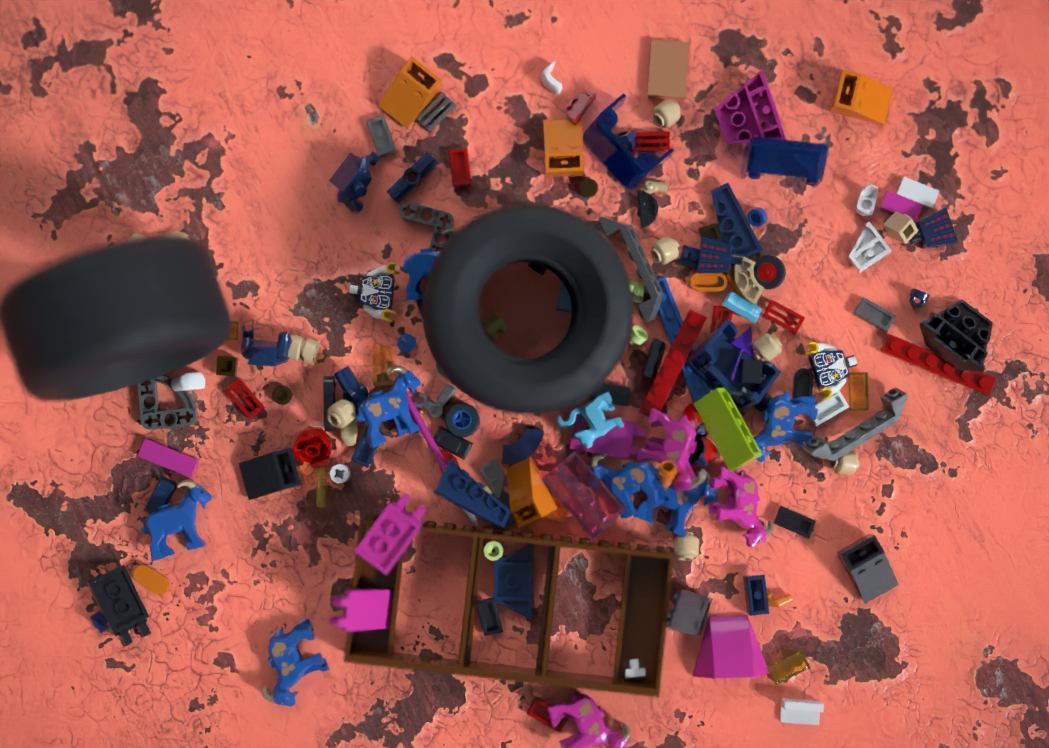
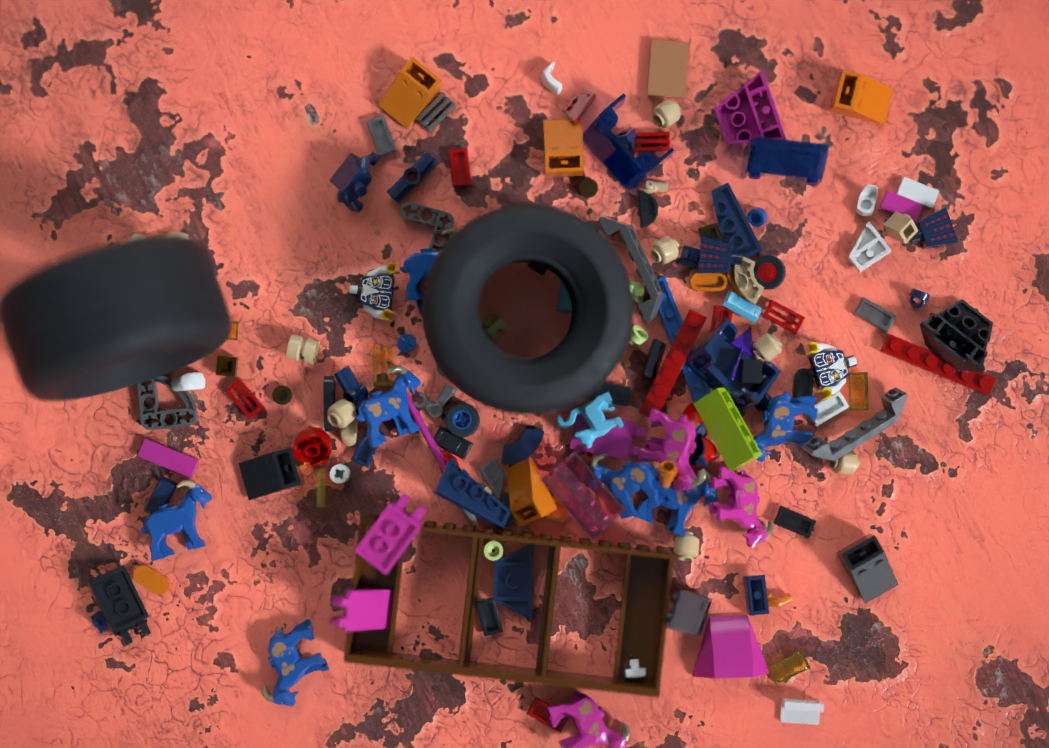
dark blue torso [241,326,292,367] -> none

